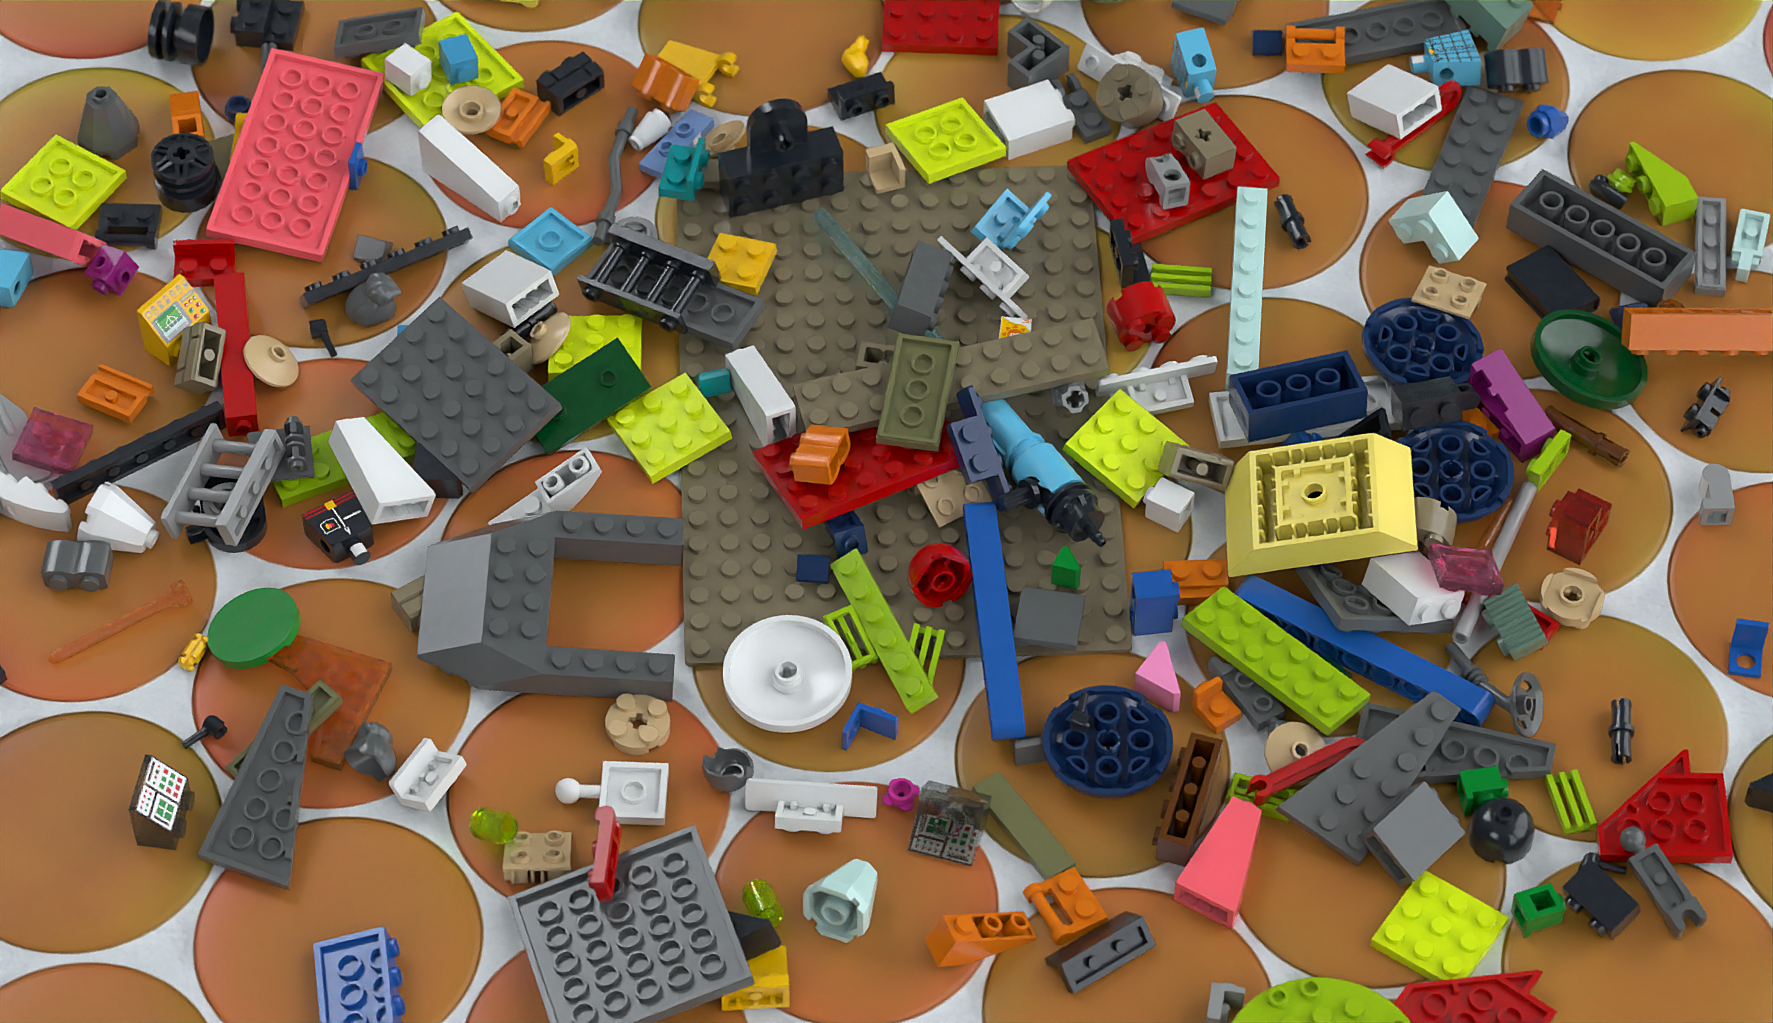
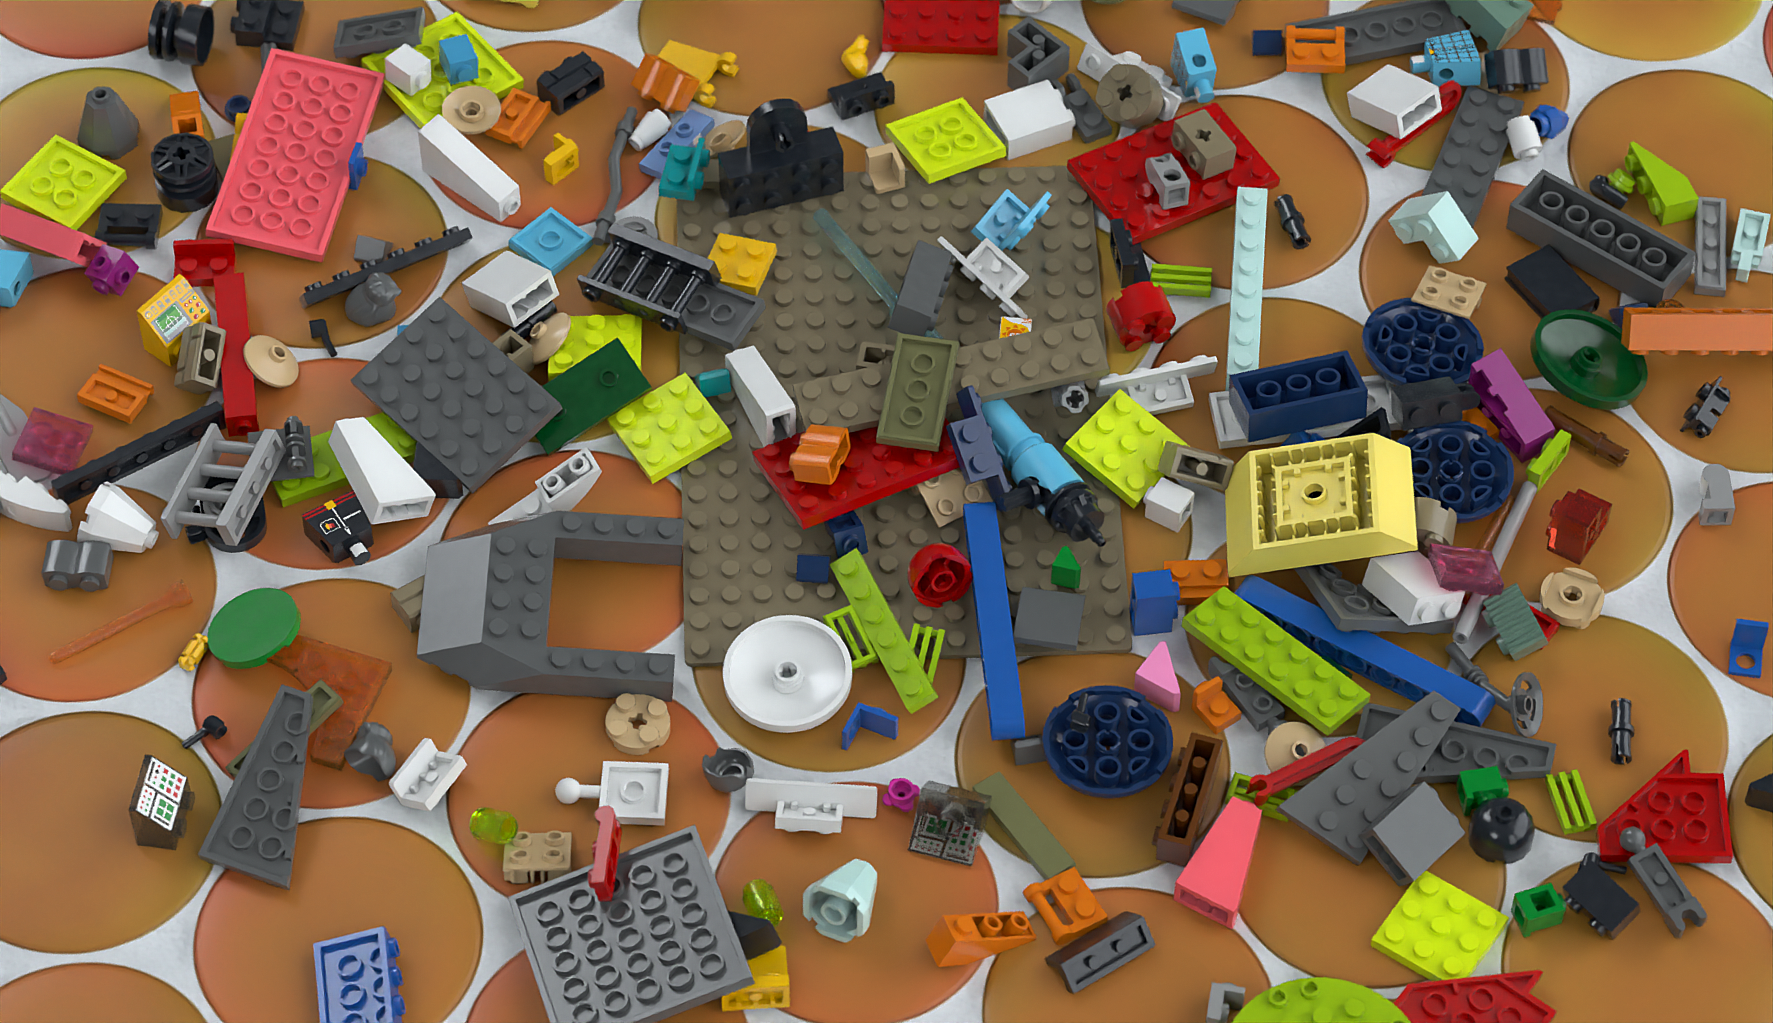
none -> white brick [1506,115,1543,162]

